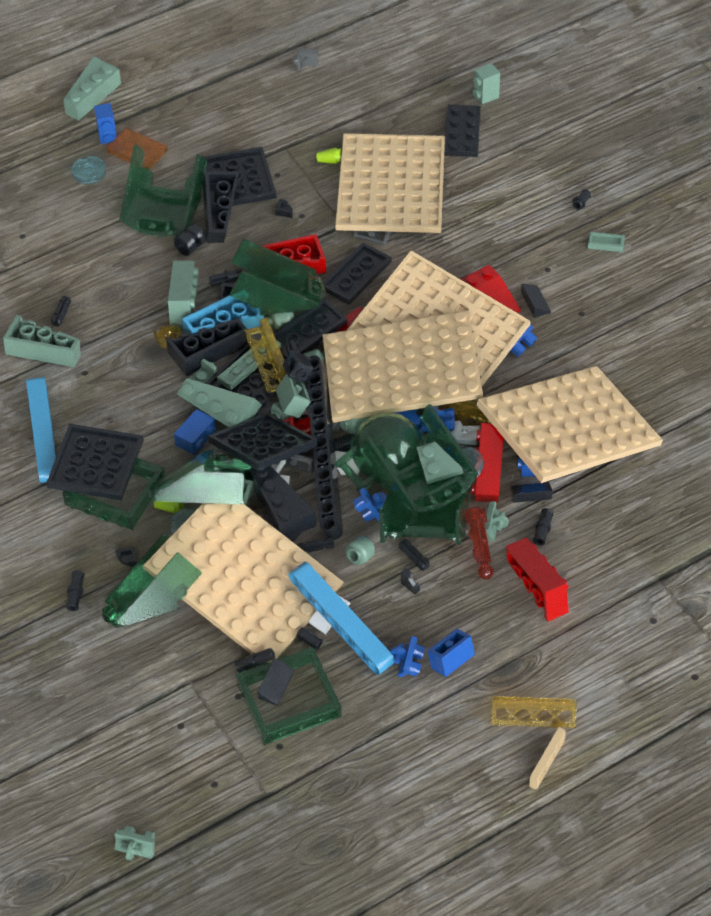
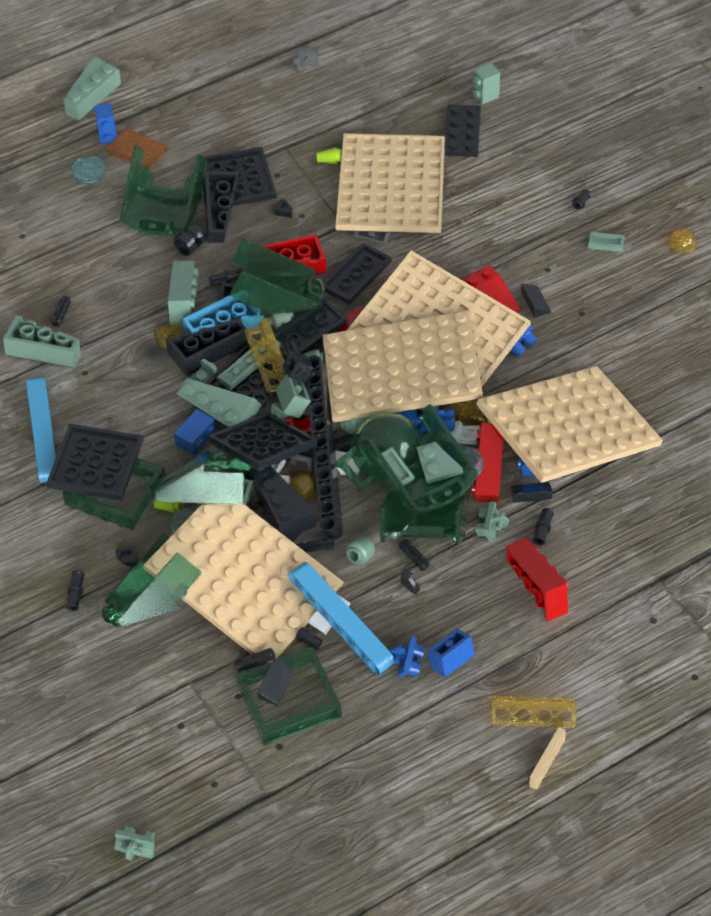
blue hips [353,488,388,522] -> none
clear red plate [464,507,494,580] -> none
none -> clear yellow hair [289,473,317,501]
none -> sand green tile [376,447,415,489]
none -> clear yellow hair [668,228,697,254]

